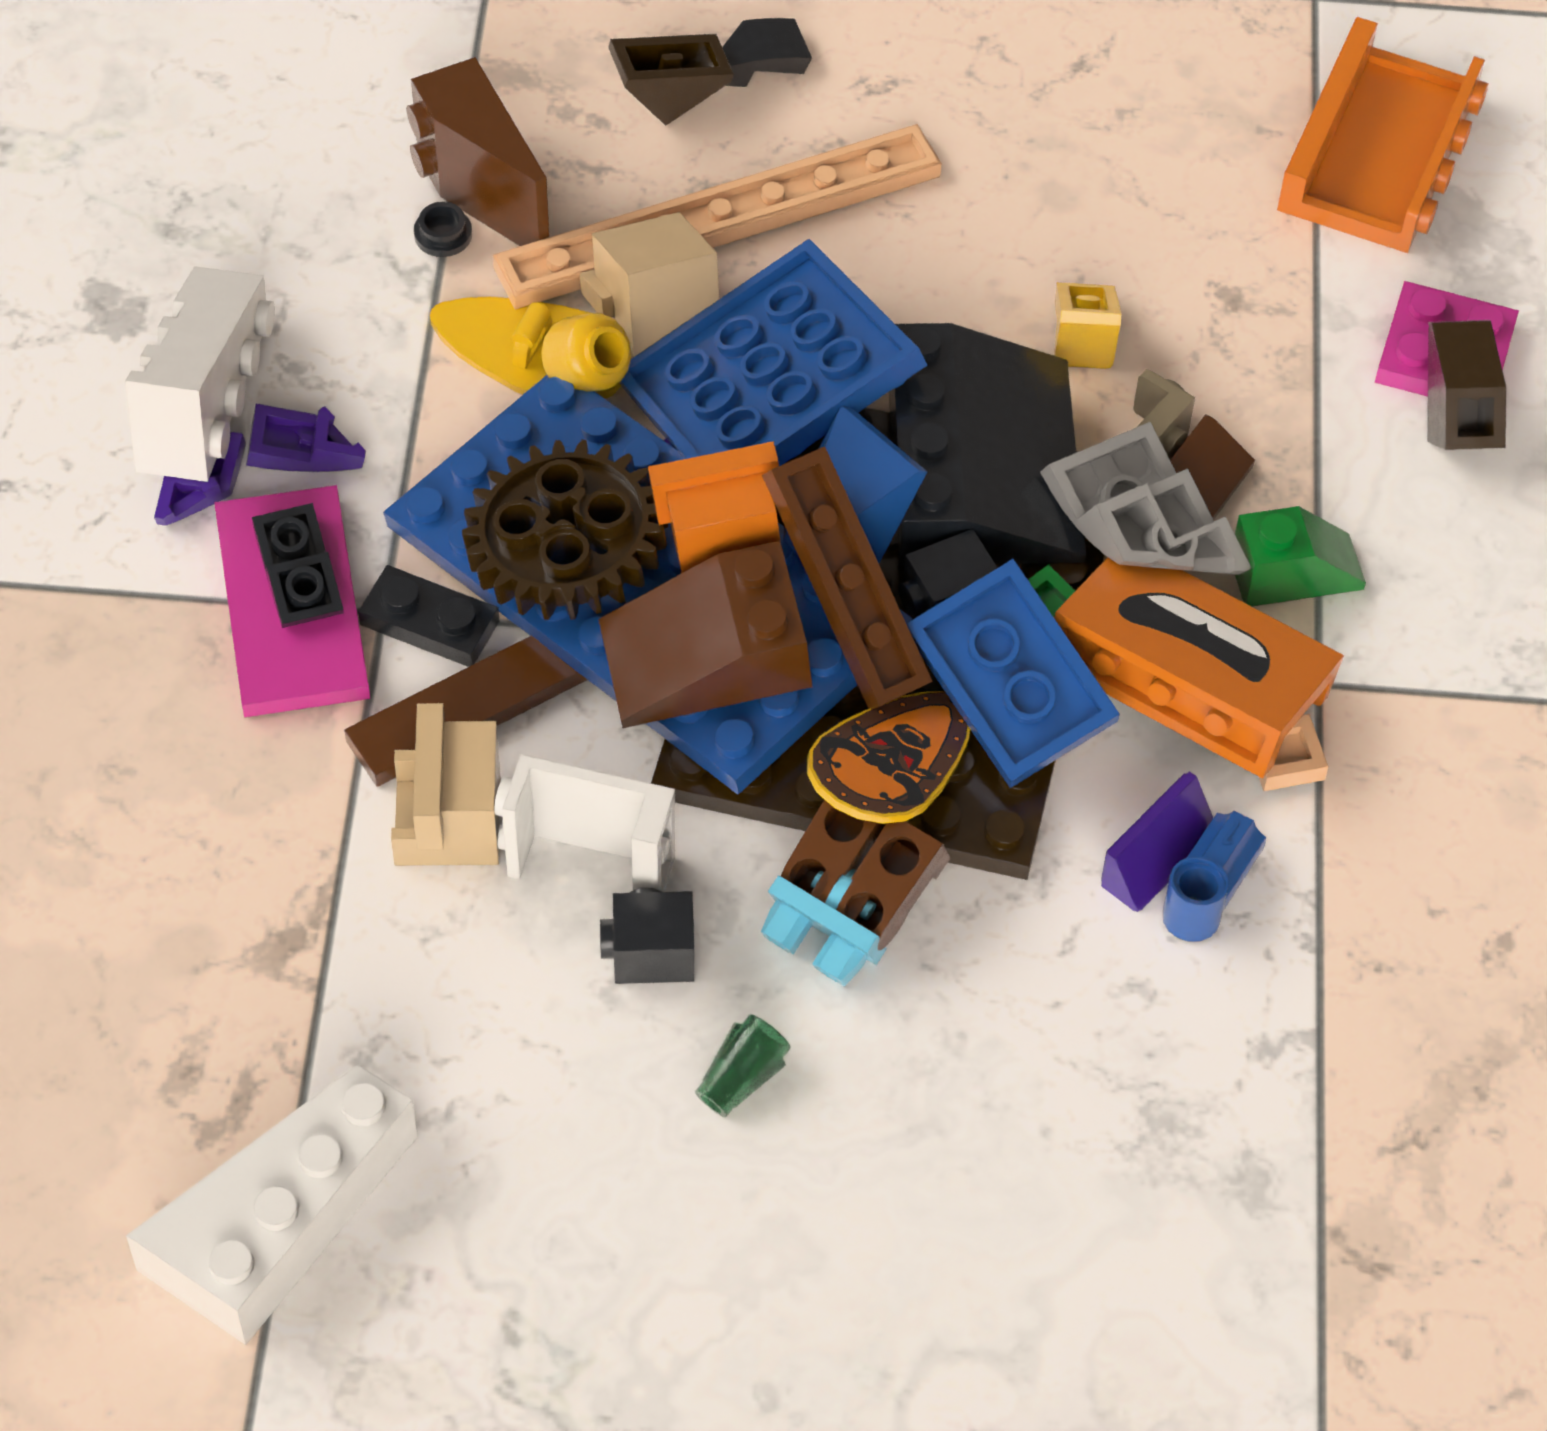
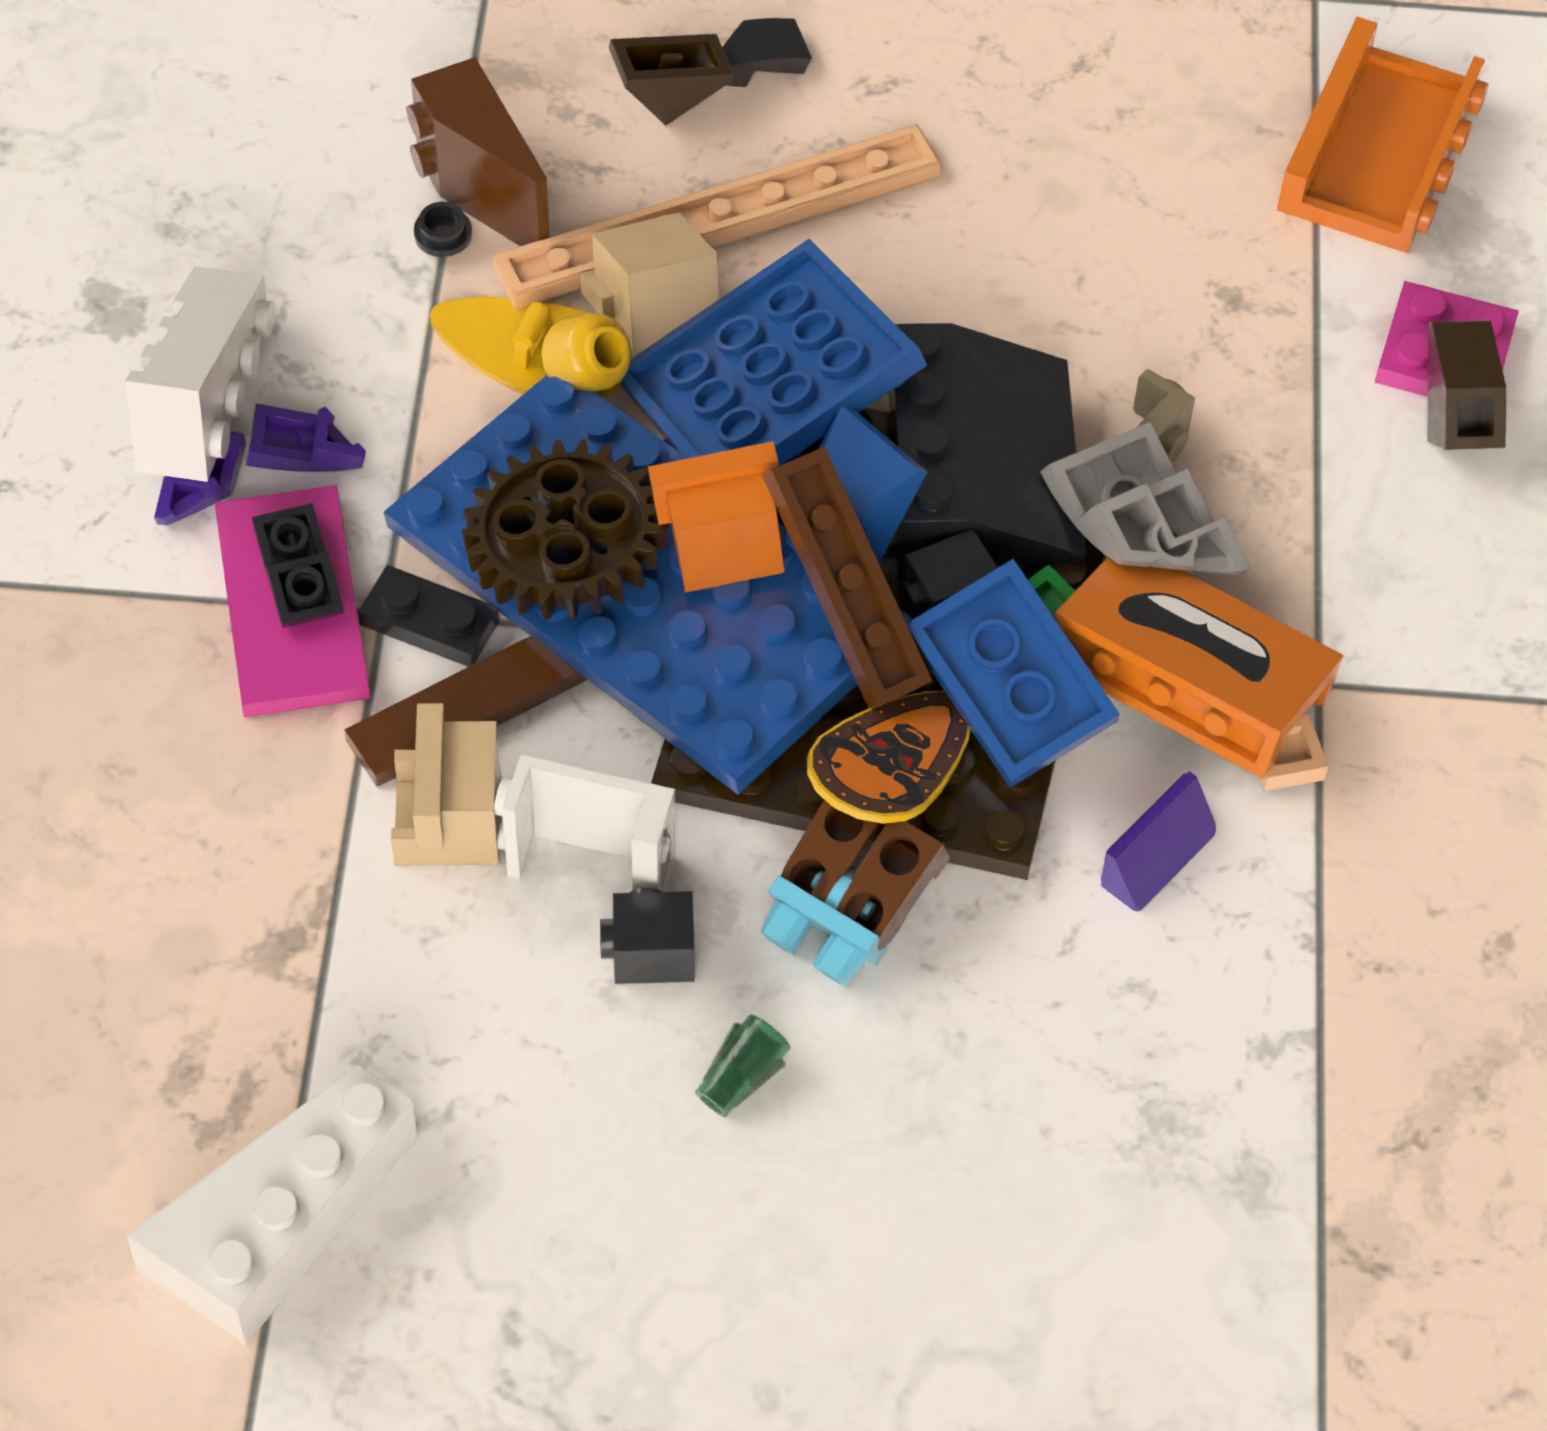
reddish brown slope [598,541,813,728] -> none
yellow slope [1054,282,1122,369] -> none
blue piece [1162,811,1266,942] -> none
reddish brown slope [1170,414,1255,520] -> none
green slope [1235,506,1366,607] -> none

